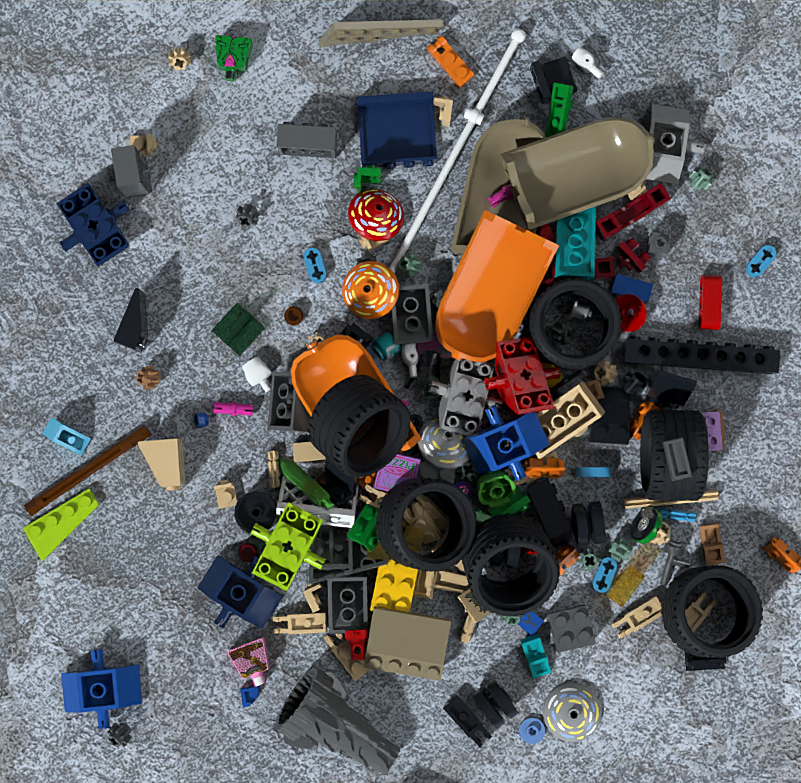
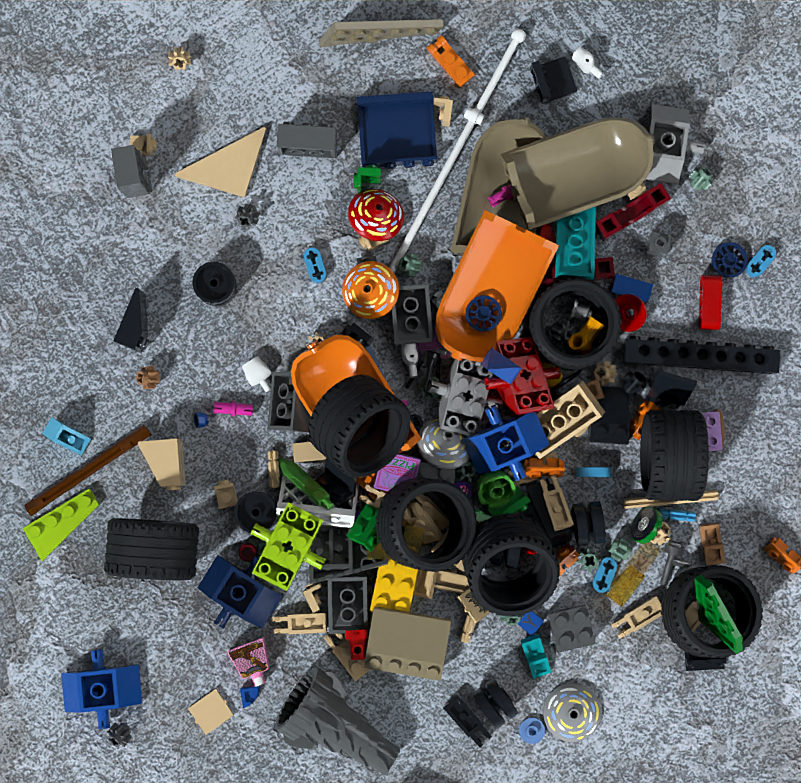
dark blue slope [56,183,130,267] -> none
clear green bracket [211,303,266,356] -> none
green torso [215,35,253,82] -> none
reddish brown plate [284,306,303,326] -> none
teal head [373,332,401,360] -> none
green hinge [545,83,574,138] -> none
dark red hips [617,238,651,273] -> none
dark grey tile [662,437,693,481] -> none
none -> black tyre [104,518,199,580]
none -> tan tile [175,127,267,198]
none -> tan piece [188,689,234,735]
none -> black wheel [192,261,237,307]
none -> dark blue wheel [465,295,502,332]
none -> blue slope [481,347,522,384]
none -> tan hinge [540,475,574,531]
none -> light orange piece [569,315,604,355]
none -> green plate [694,575,743,654]
none -> dark blue wheel [711,242,748,278]

